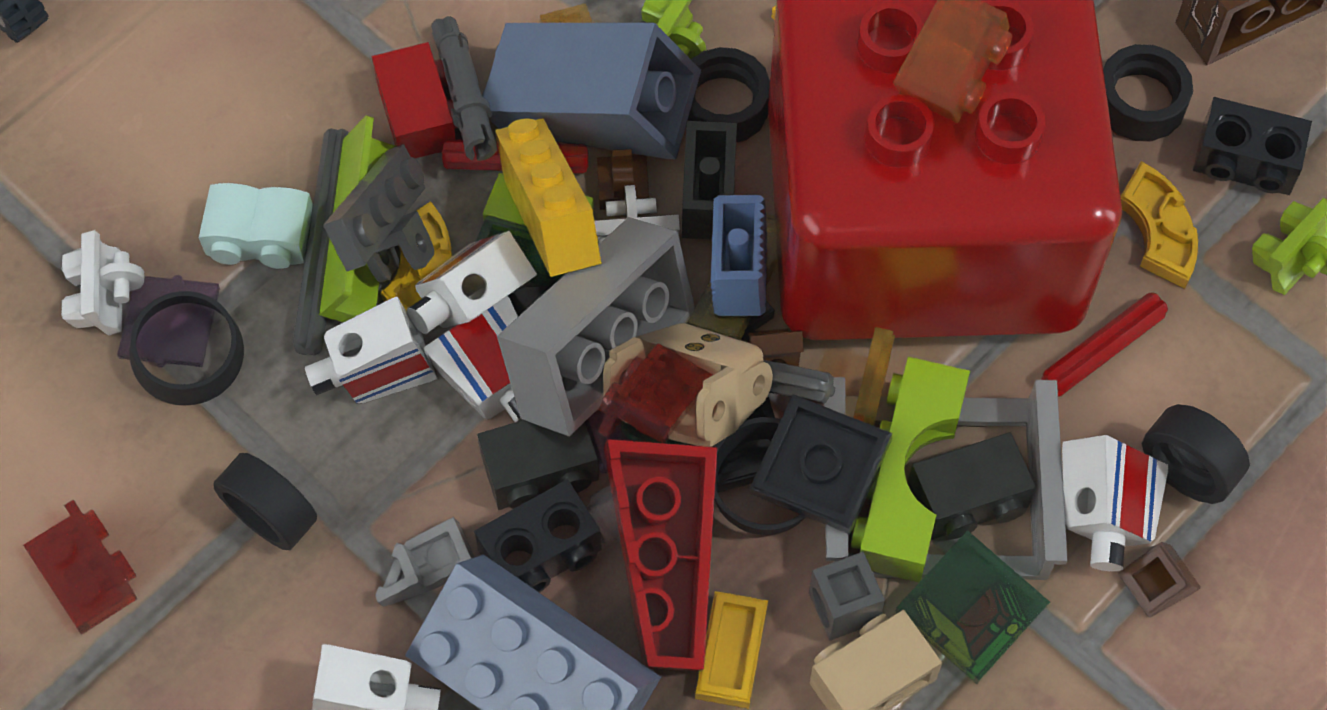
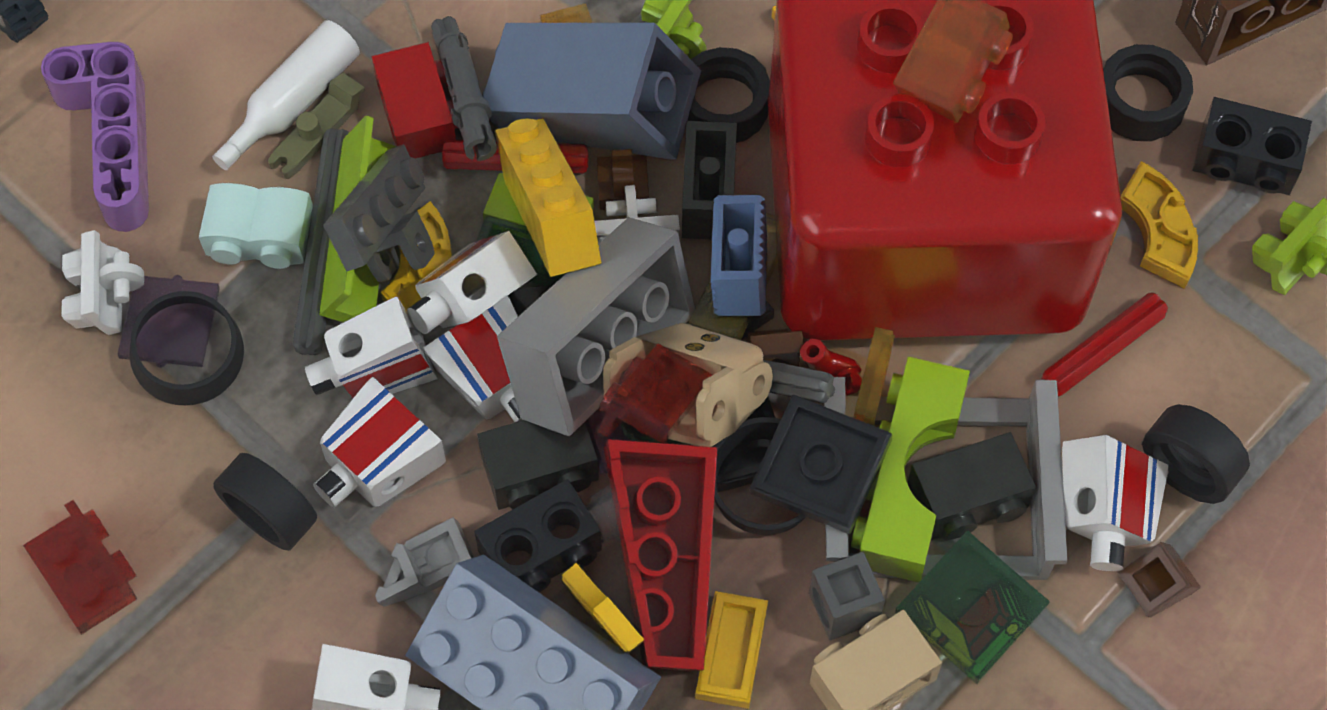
none -> medium lavender beam [41,42,149,232]
none -> white piece [212,20,360,170]
none -> olive piece [268,73,365,179]
none -> torso [313,377,446,508]
none -> yellow tile [562,563,644,653]
none -> red arm [800,339,863,395]

